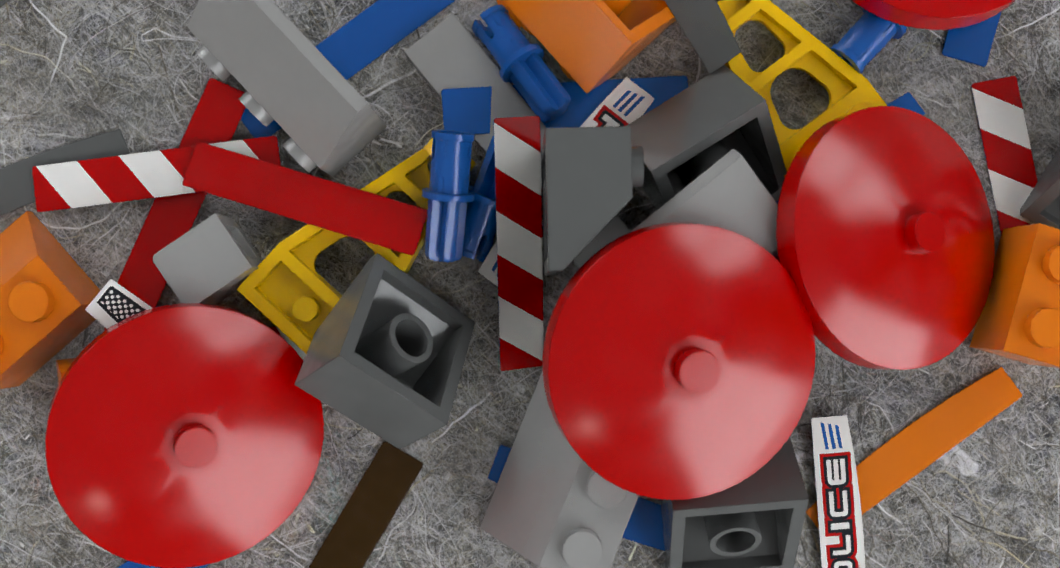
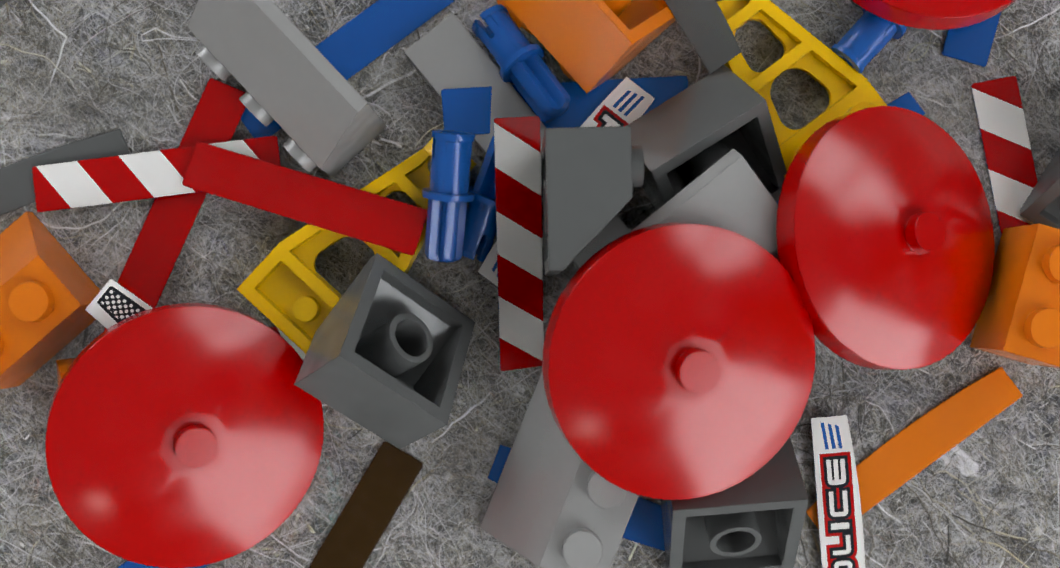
light grey panel [153,213,262,305] -> none

